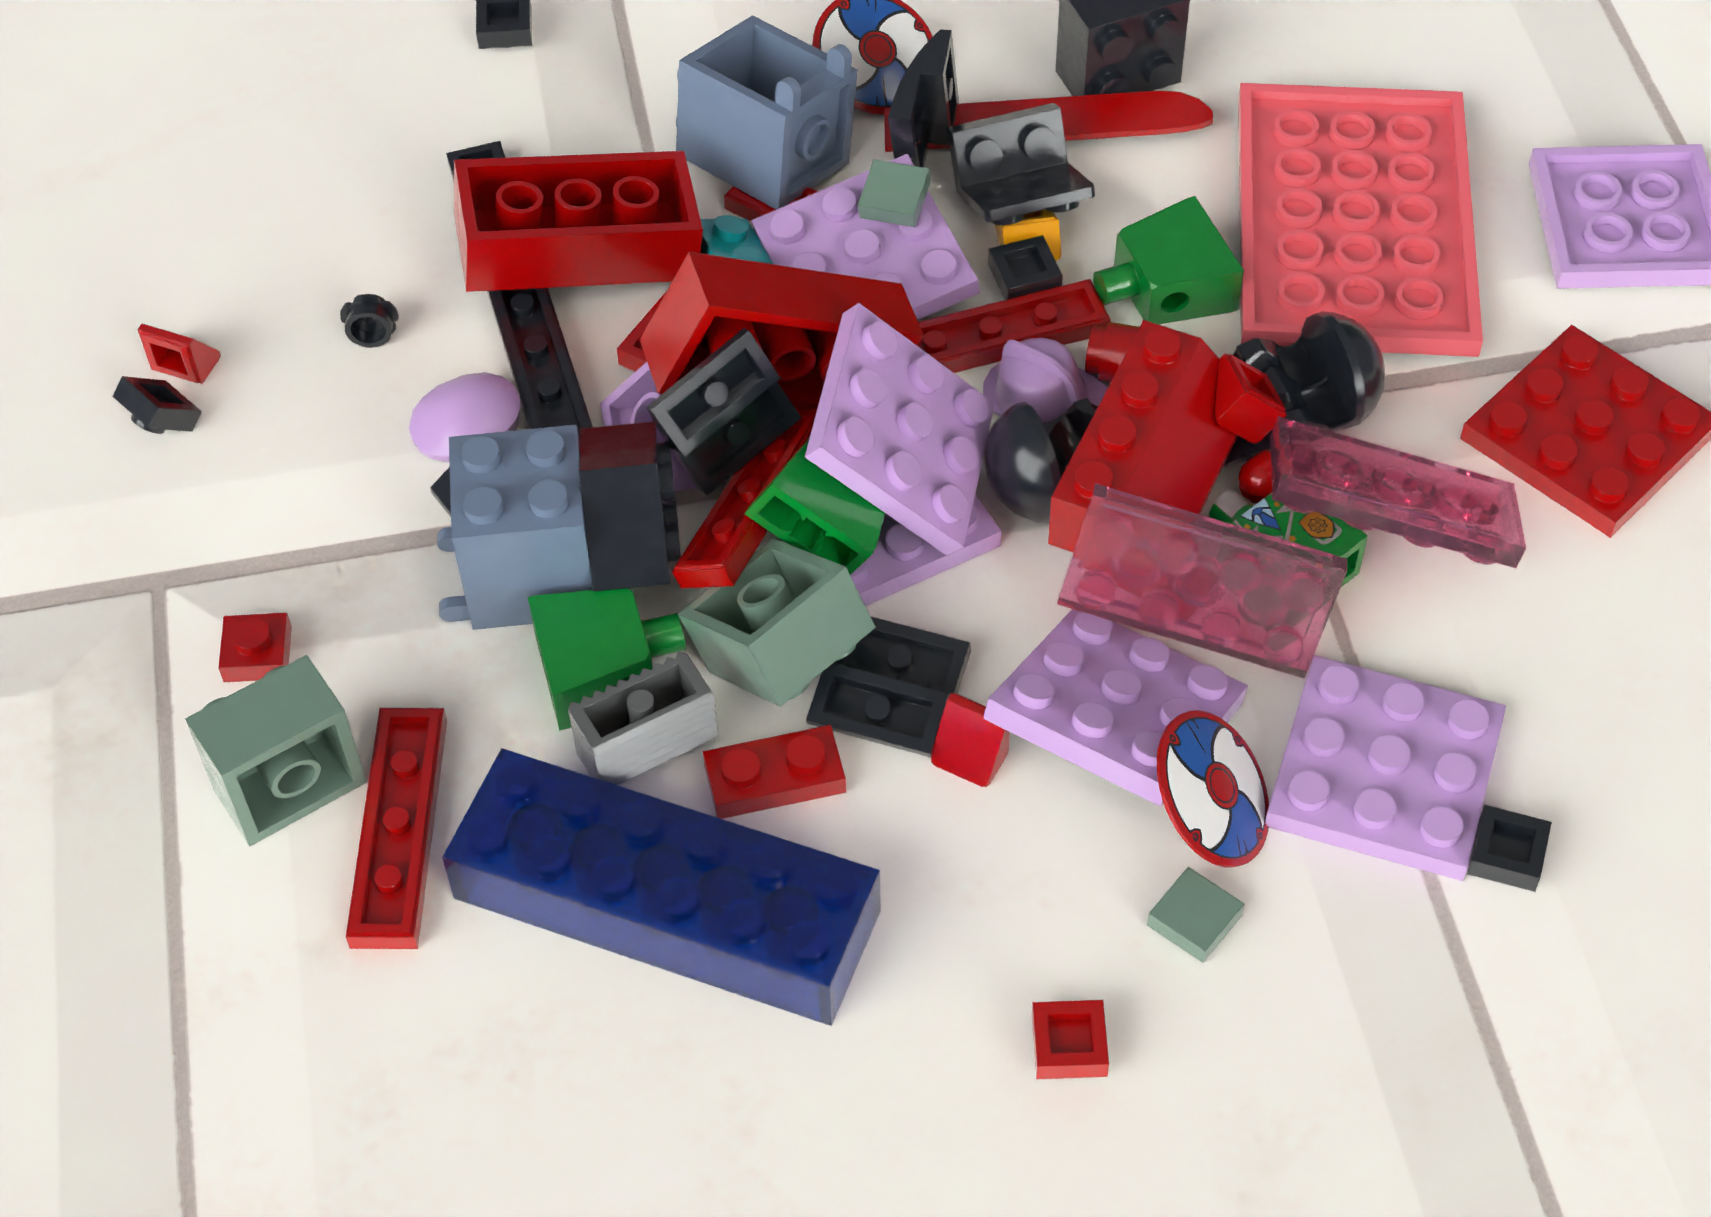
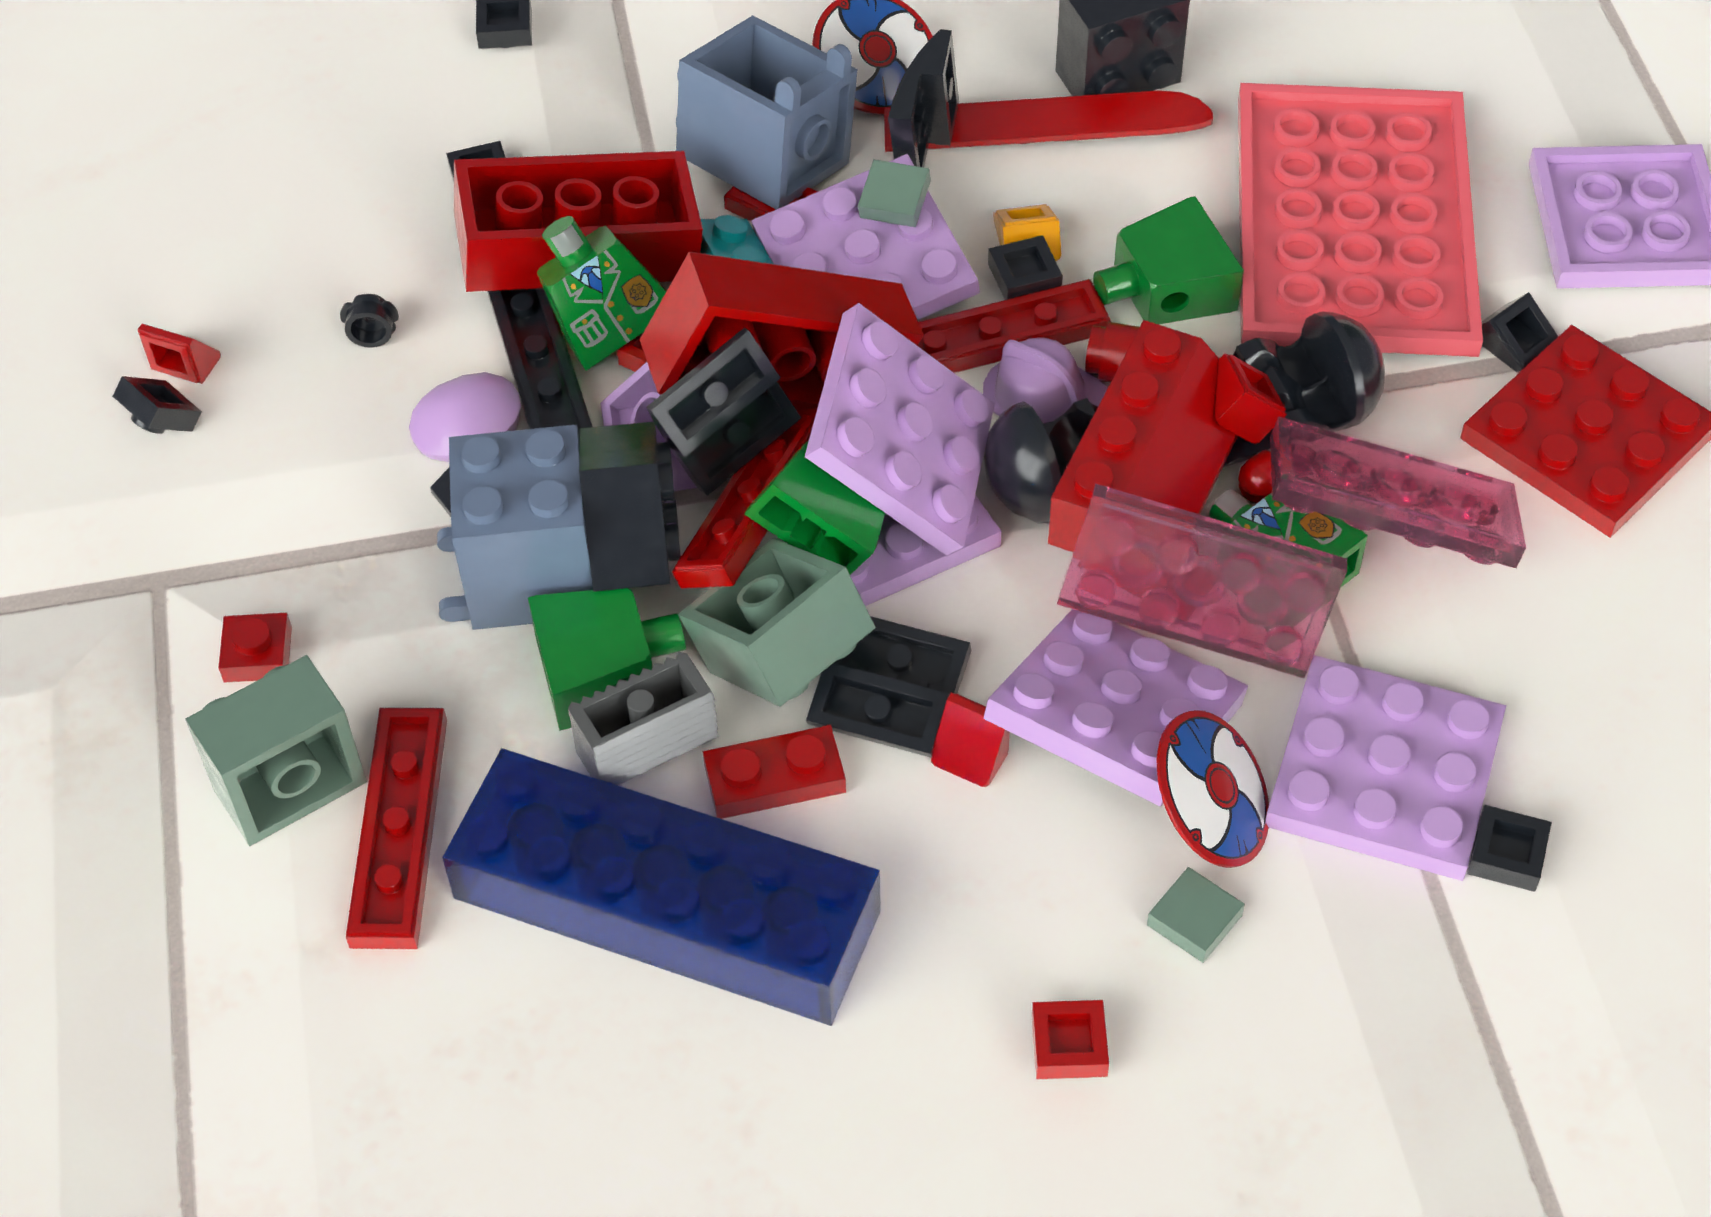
black bracket [947,103,1095,225] -> none
none -> green torso [537,216,667,371]
none -> black slope [1482,292,1558,372]

